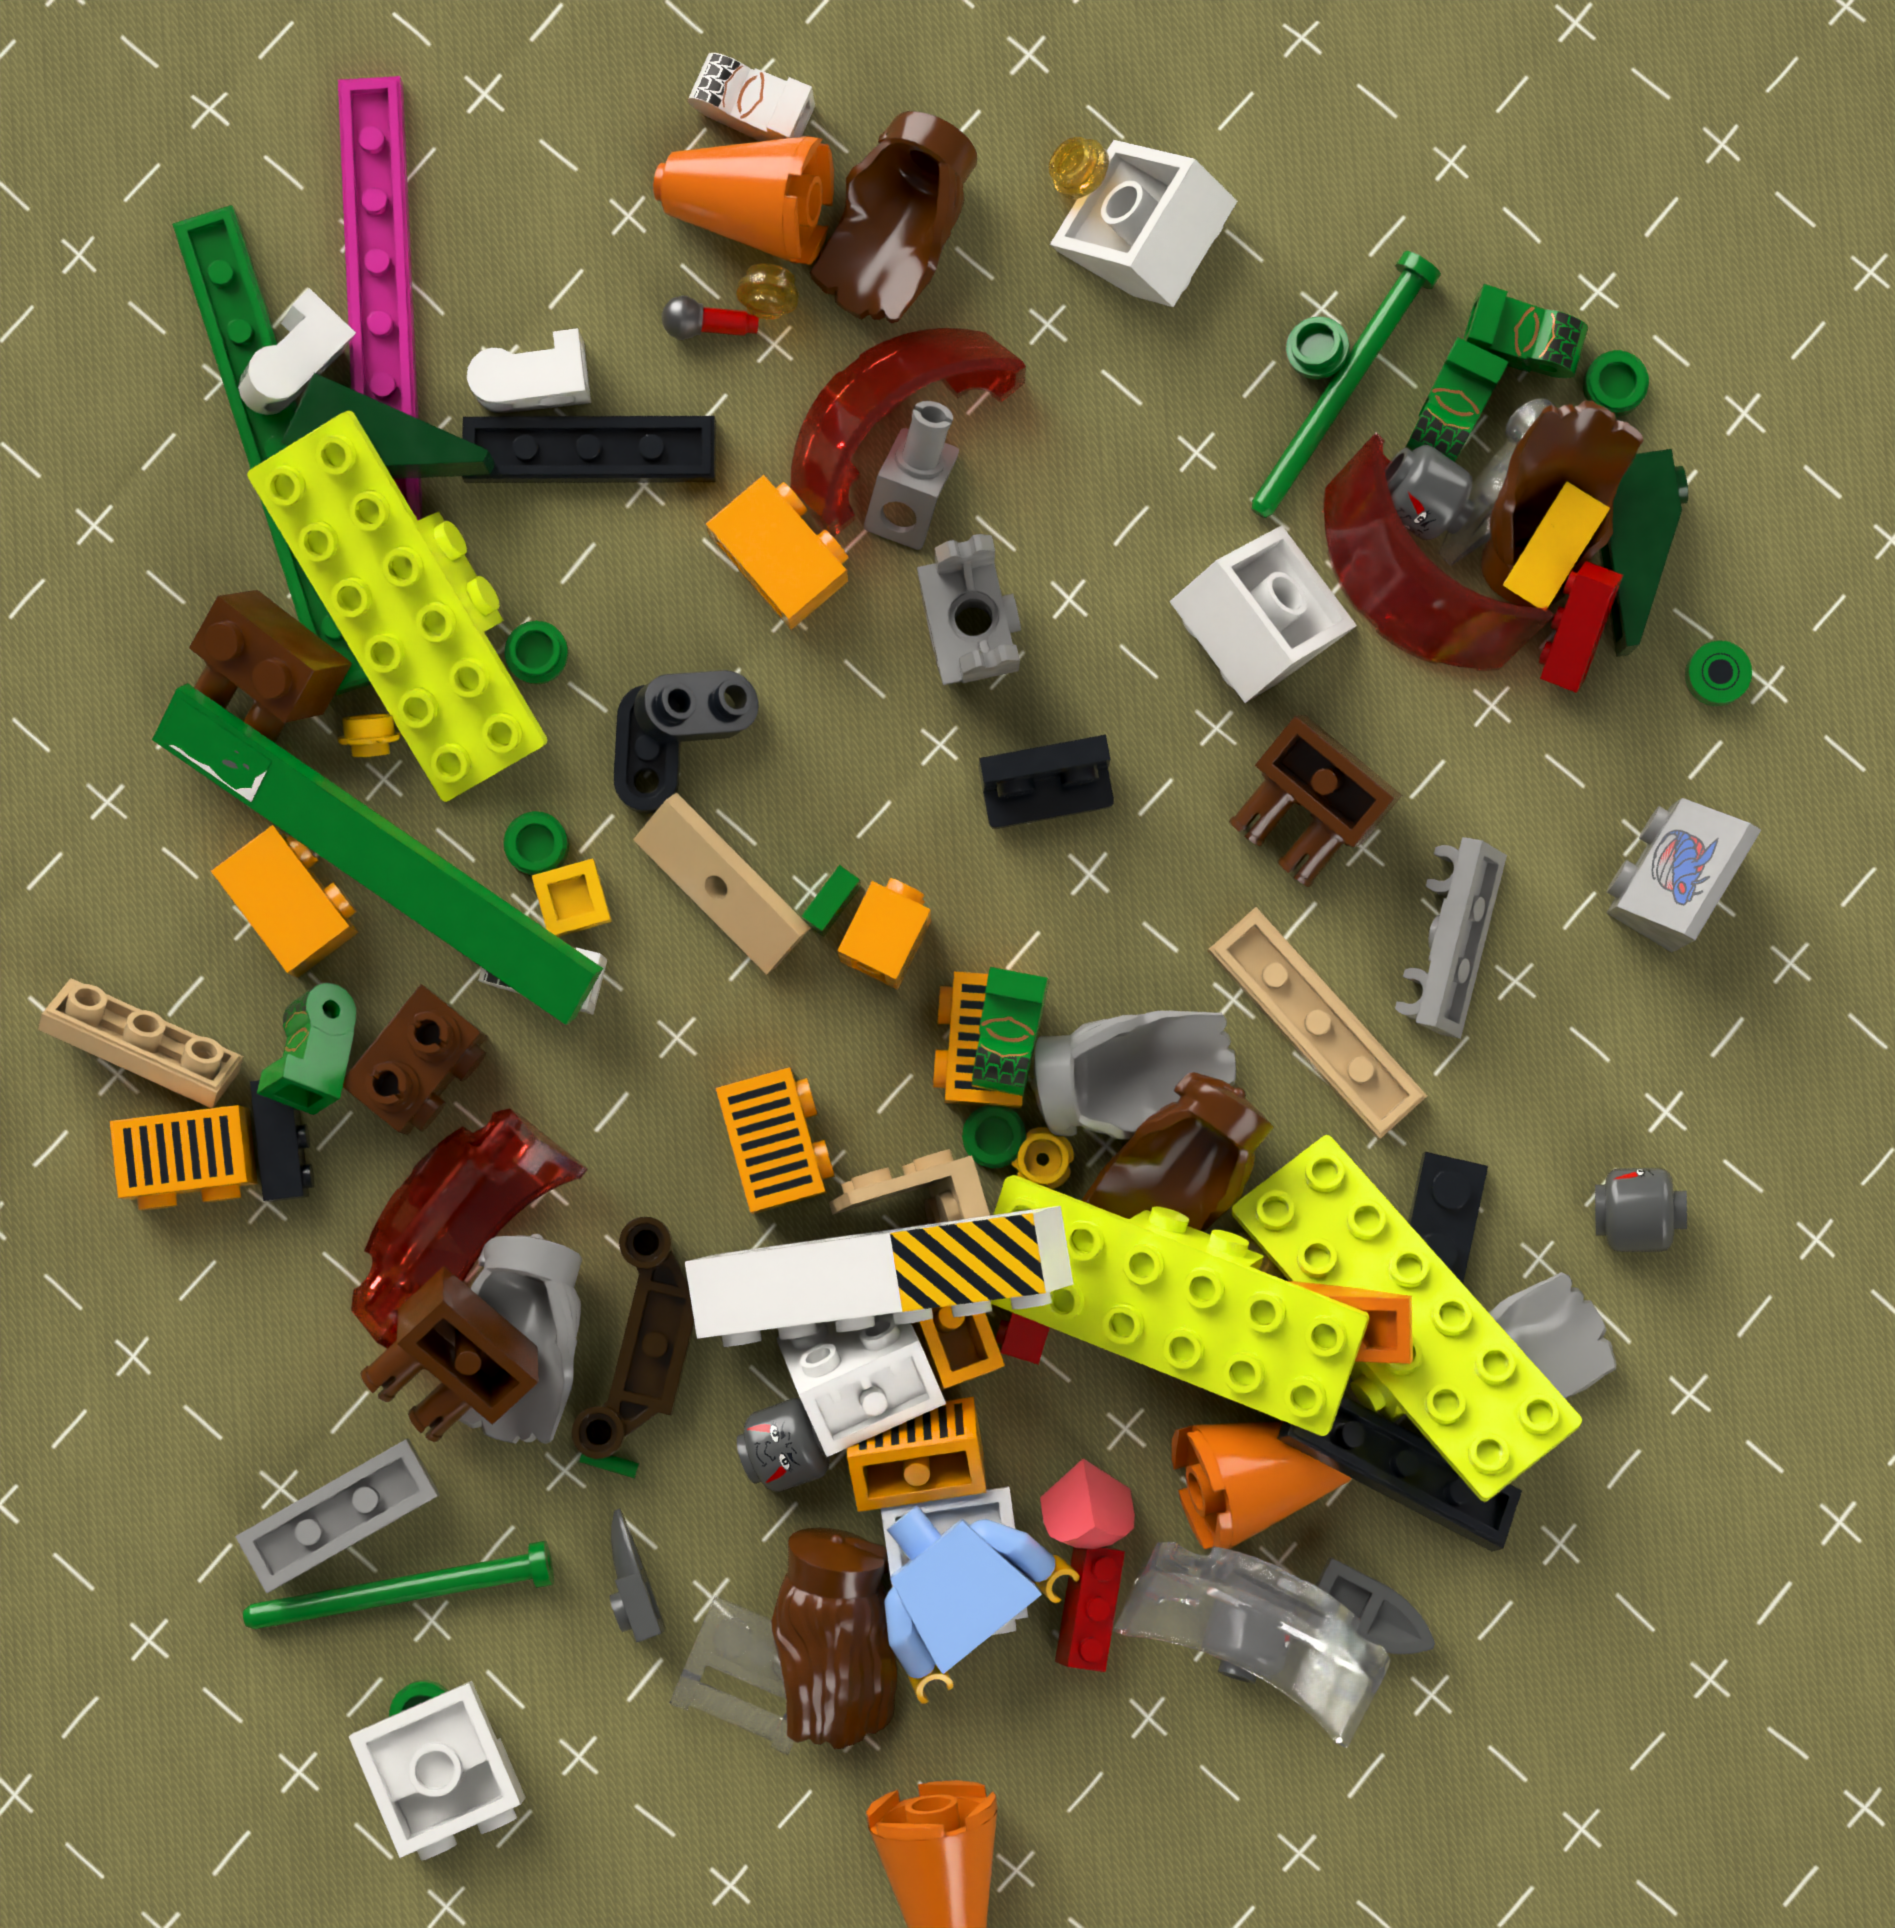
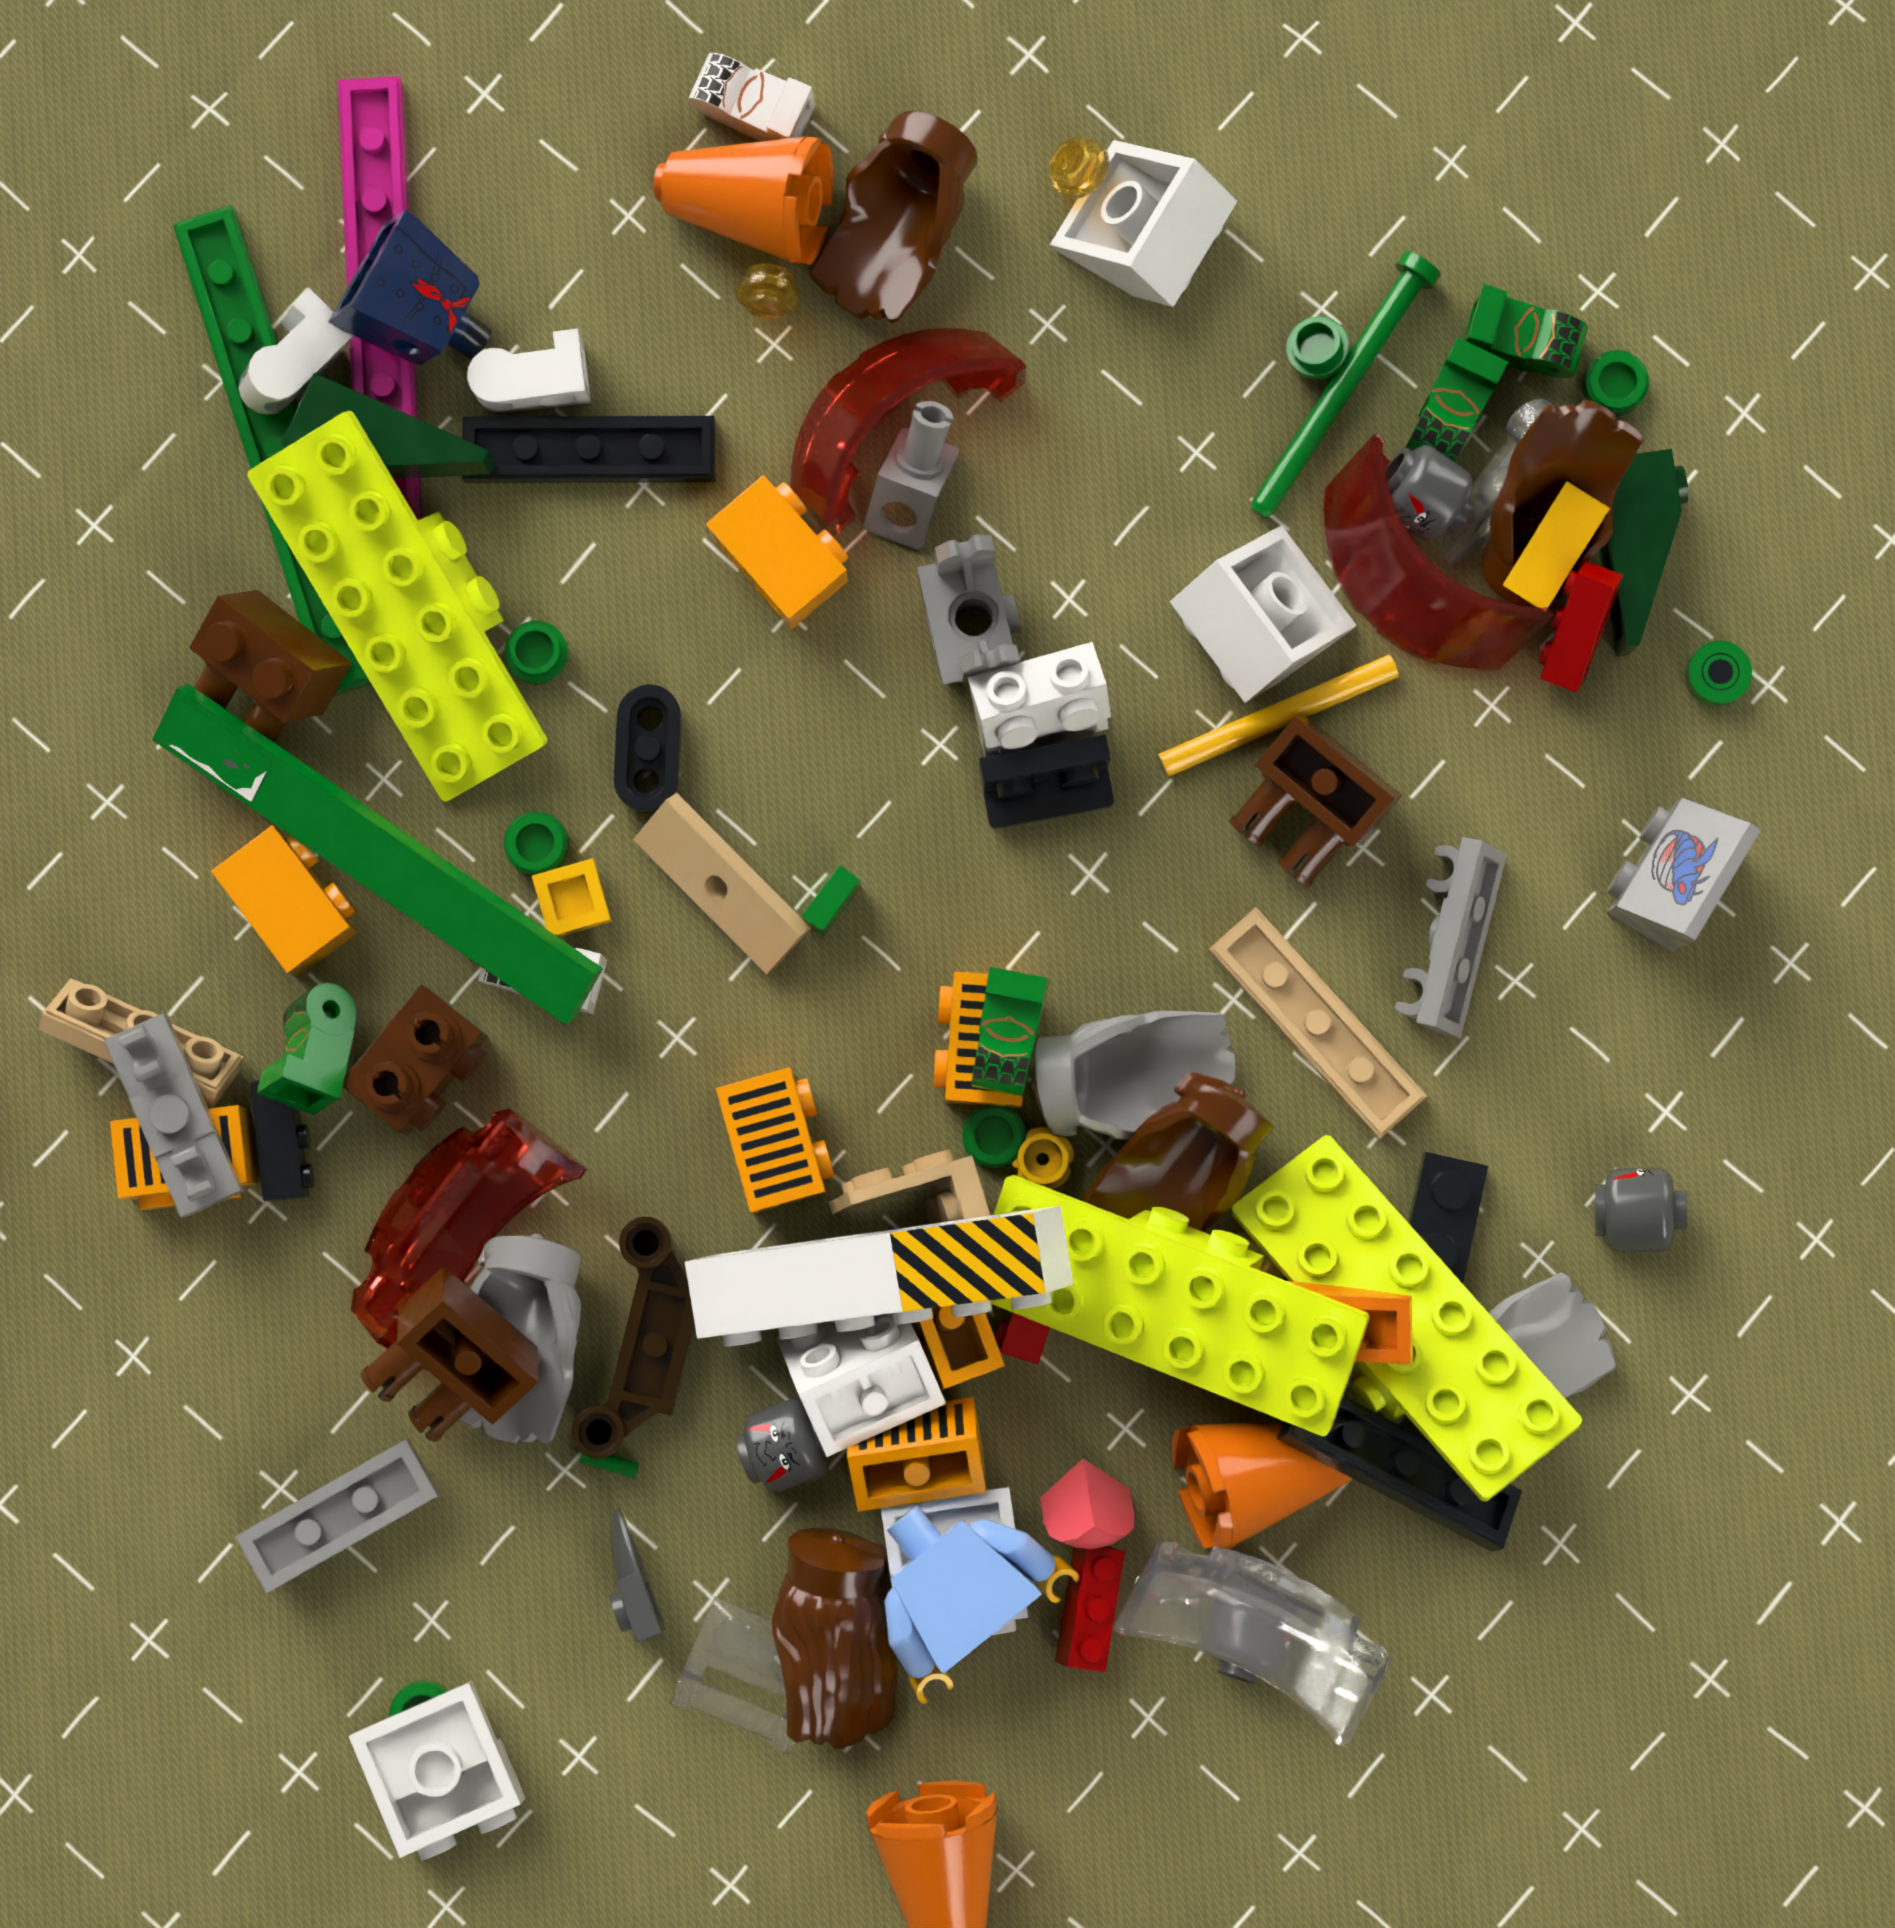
green bar [243,1540,554,1630] -> none
yellow plate [337,713,400,757] -> none
black plate [634,670,759,743] -> none
piece [662,295,759,340] -> none
light orange brick [837,878,931,990] -> none
dark grey plate [1301,1557,1435,1654] -> none
none -> light grey plate [104,1013,244,1218]
none -> dark blue torso [328,209,492,365]
none -> white plate [968,642,1111,757]
none -> yellow bar [1158,654,1399,777]

